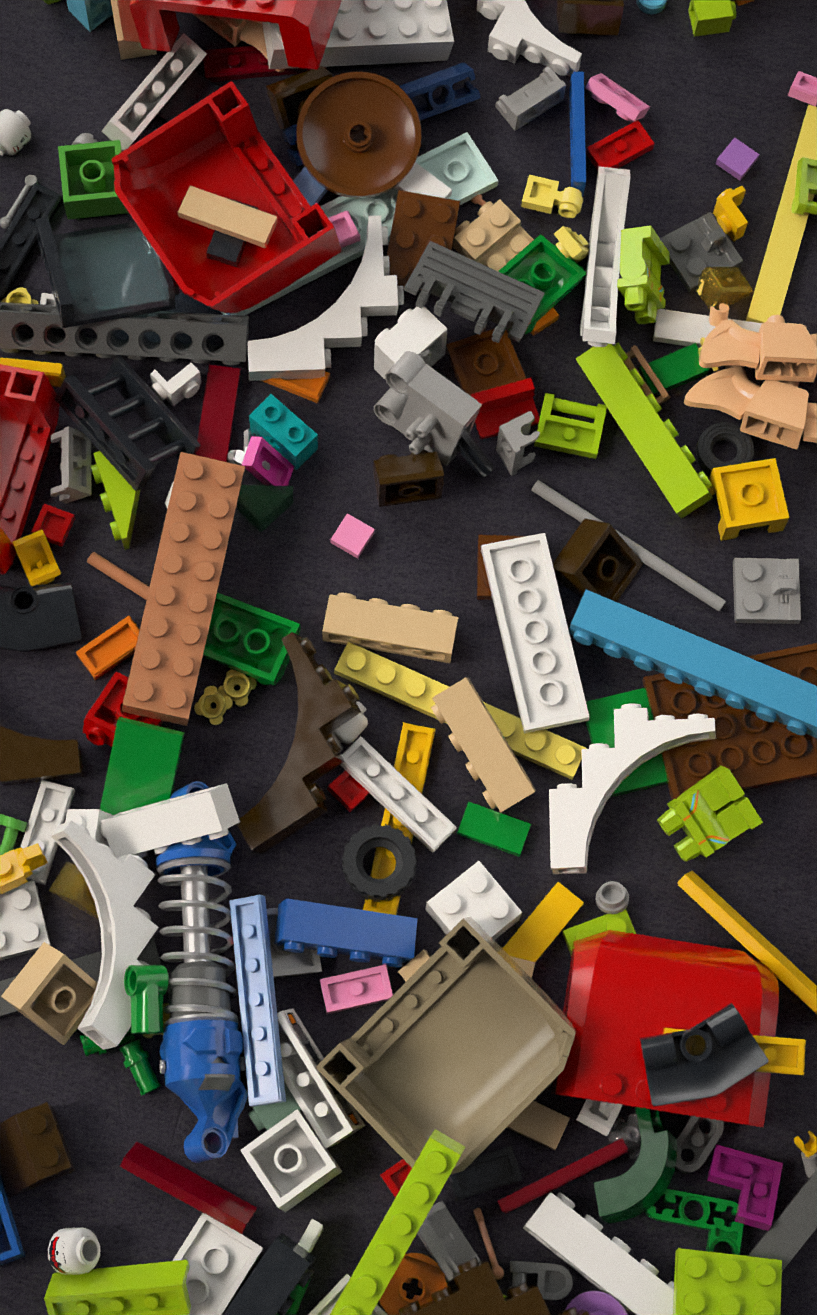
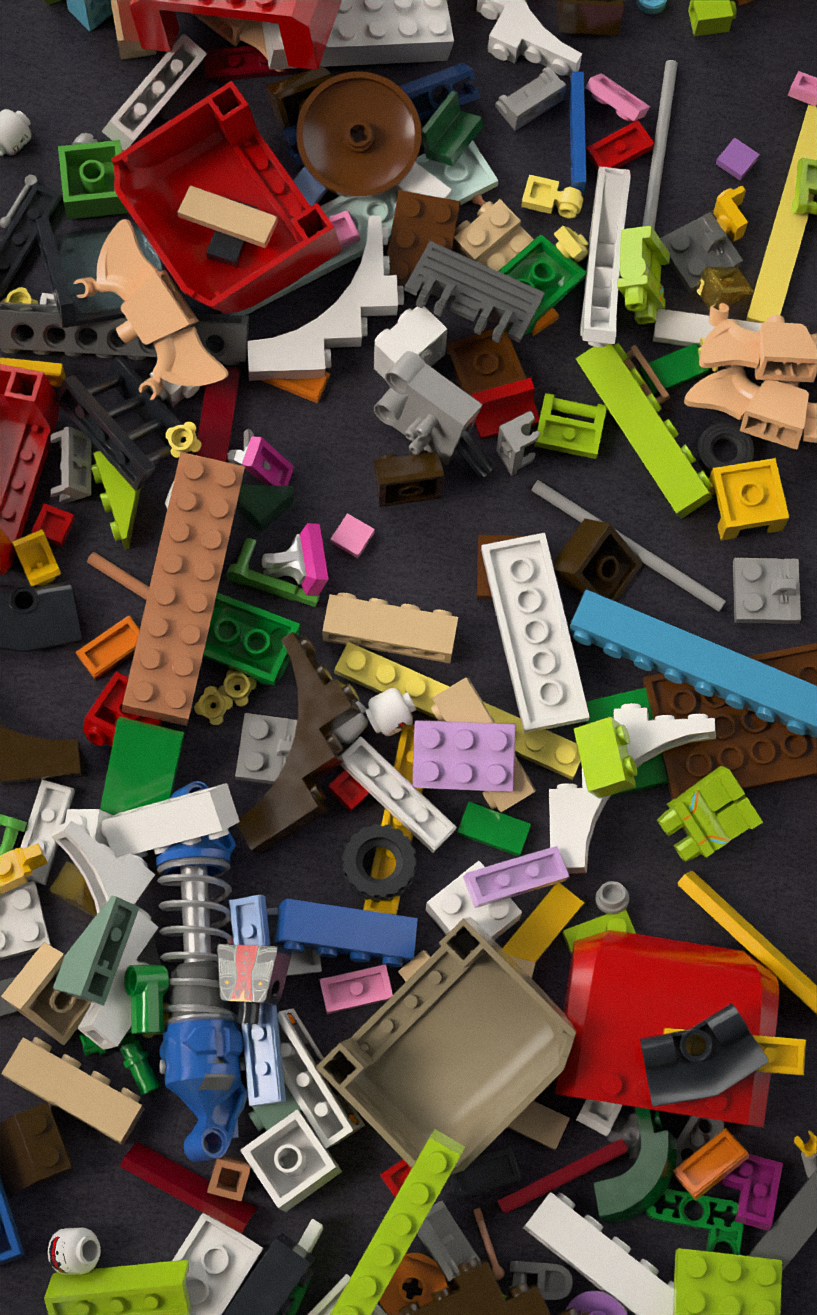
teal brick [249,394,318,470] -> none
none -> tan brick [1,1037,144,1145]
none -> sand green slope [53,895,140,1006]
none -> light nougat torso [74,219,228,400]
none -> light yellow plate [166,422,201,458]
none -> nougat brick [207,1155,251,1201]
none -> torso [217,944,292,1025]
none -> bright green piece [226,538,320,607]
none -> light grey hinge [235,713,297,784]
none -> piece [262,523,328,596]
none -> white head [365,688,417,736]
none -> lavender plate [412,720,516,792]
none -> dark green panel [421,91,483,166]
none -> lavender plate [463,846,569,908]
none -> lime brick [574,717,637,798]
none -> light grey piece [642,60,678,229]
none -> orange tile [673,1128,749,1200]

